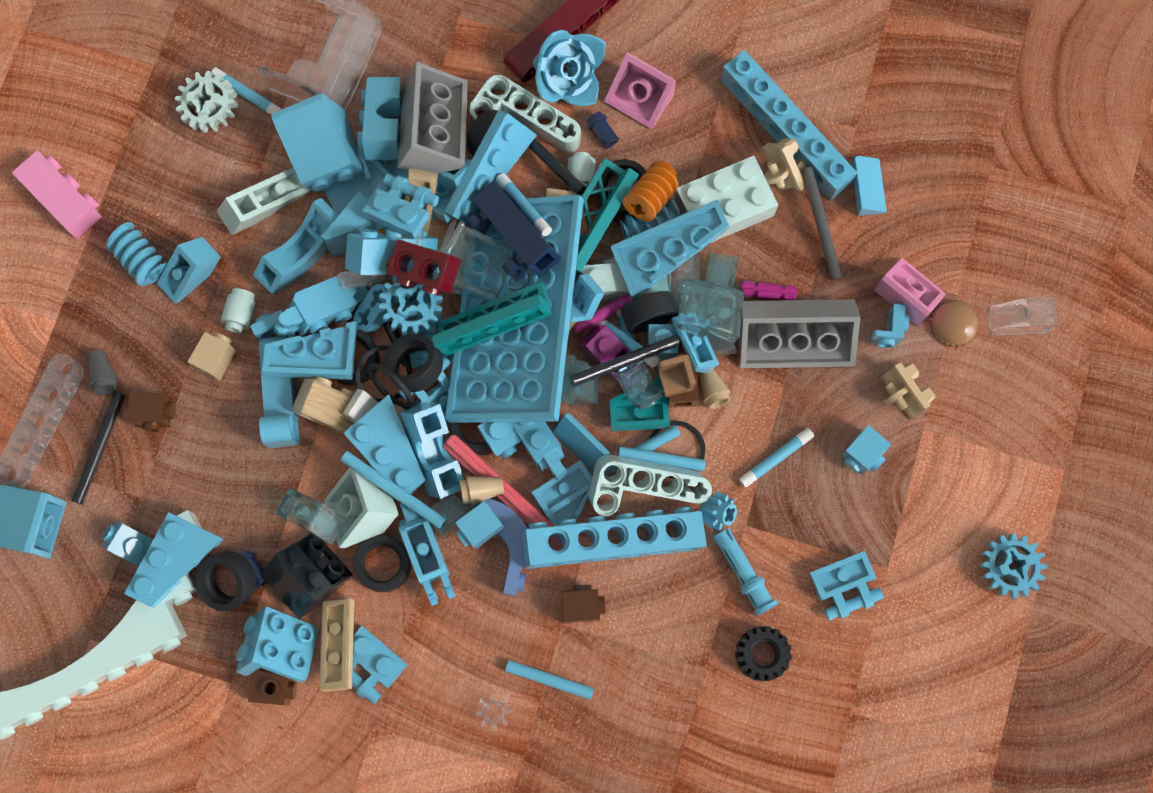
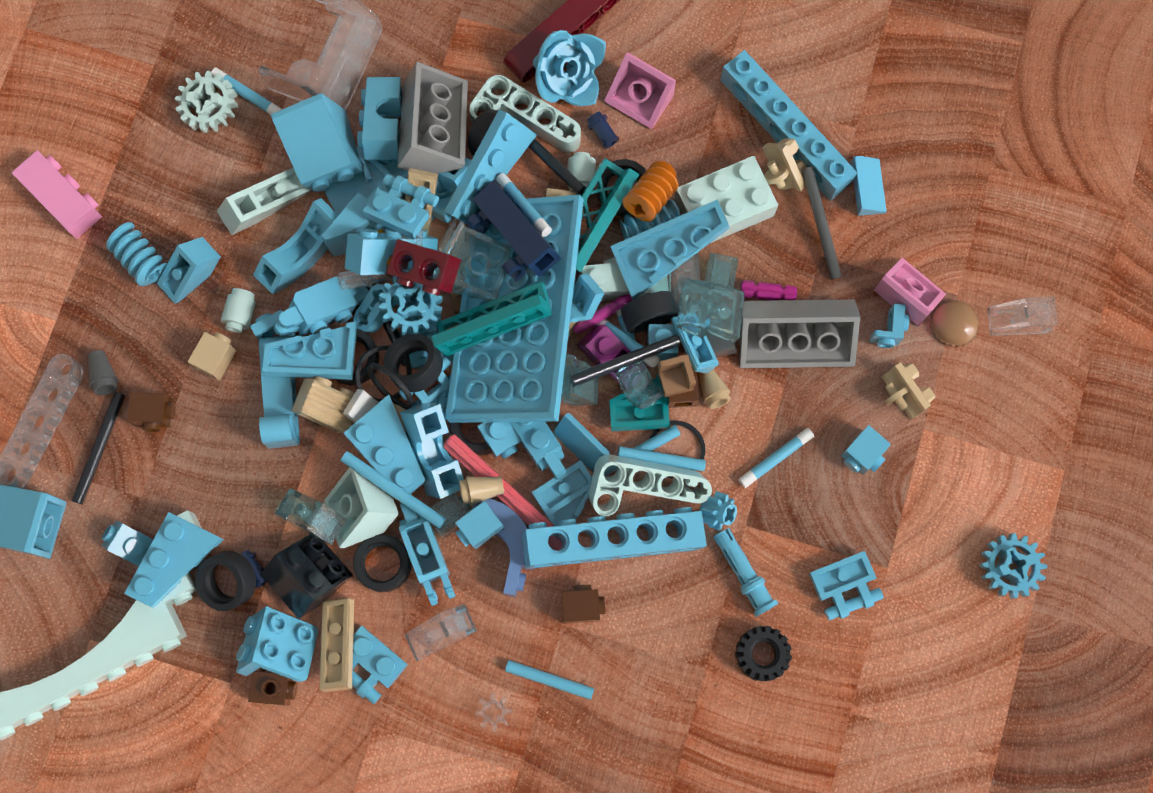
none -> clear slope [405,604,477,661]

